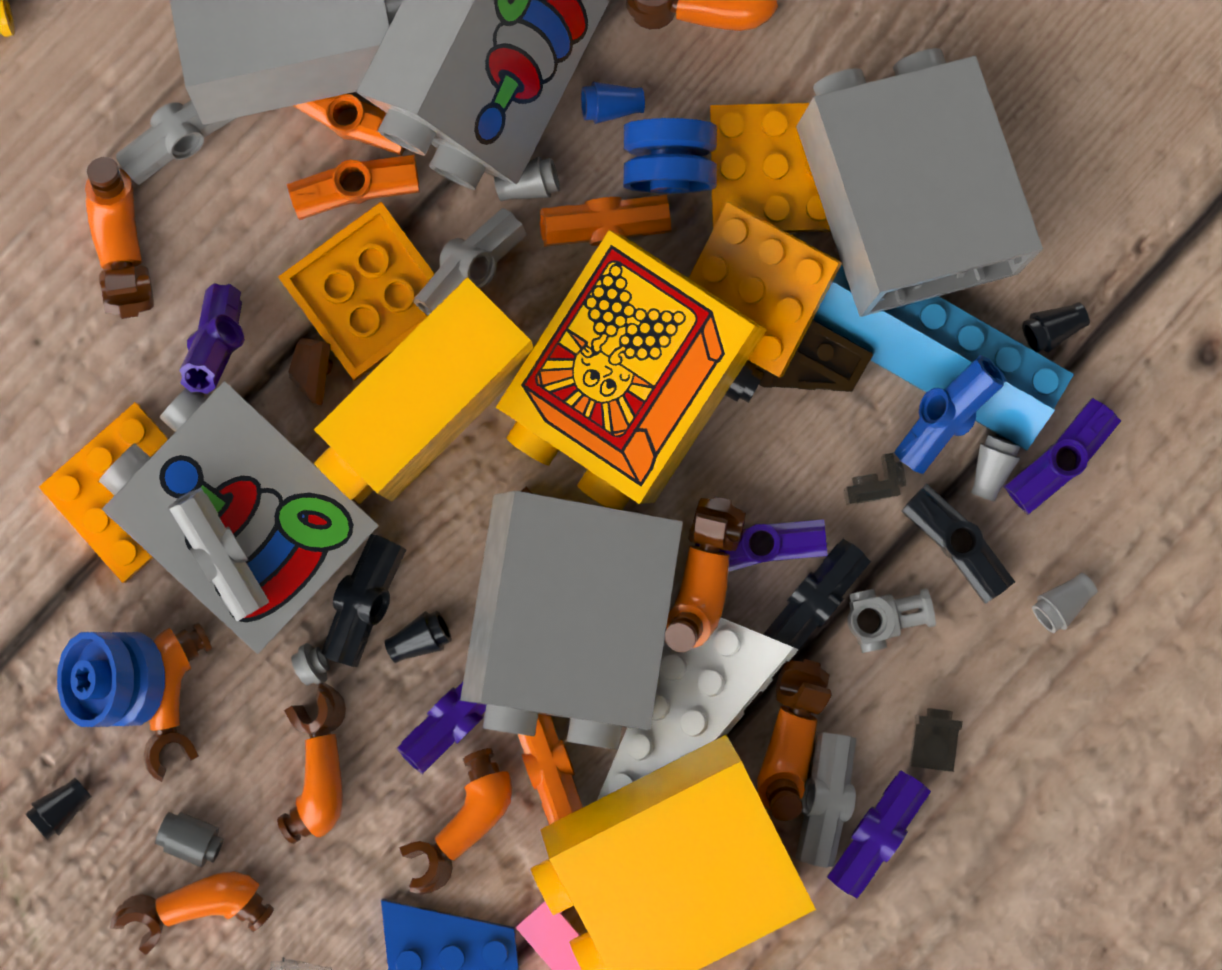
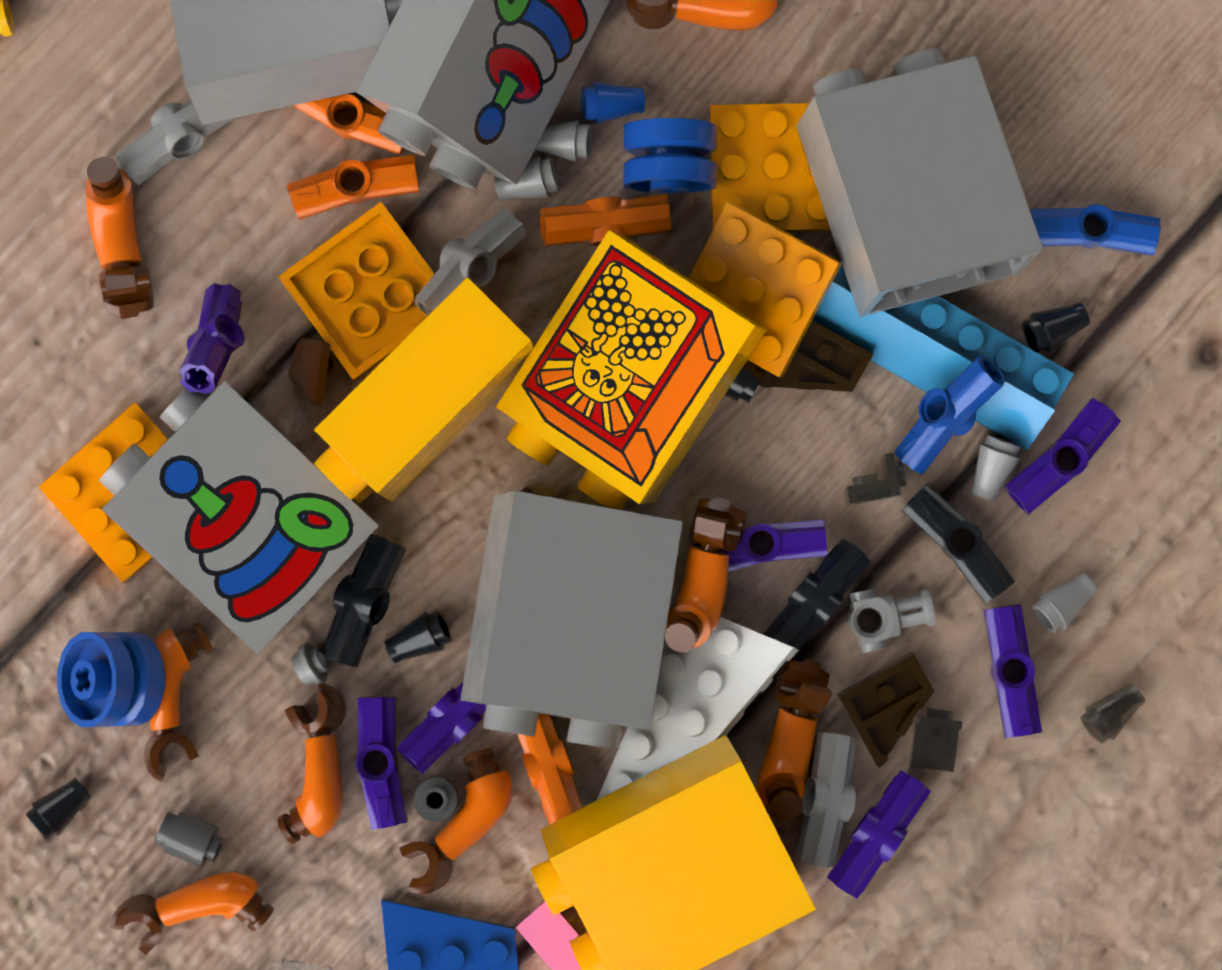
light grey piece [168,487,269,621] -> none
none -> dark purple piece [355,697,408,830]
none -> dark grey brick [414,776,459,822]
none -> light grey cone [534,120,593,162]
none -> dark brown wing [837,652,934,768]
none -> dark purple piece [983,604,1042,738]
none -> blue piece [1029,204,1161,256]
none -> clear smoke cone [1080,682,1146,743]

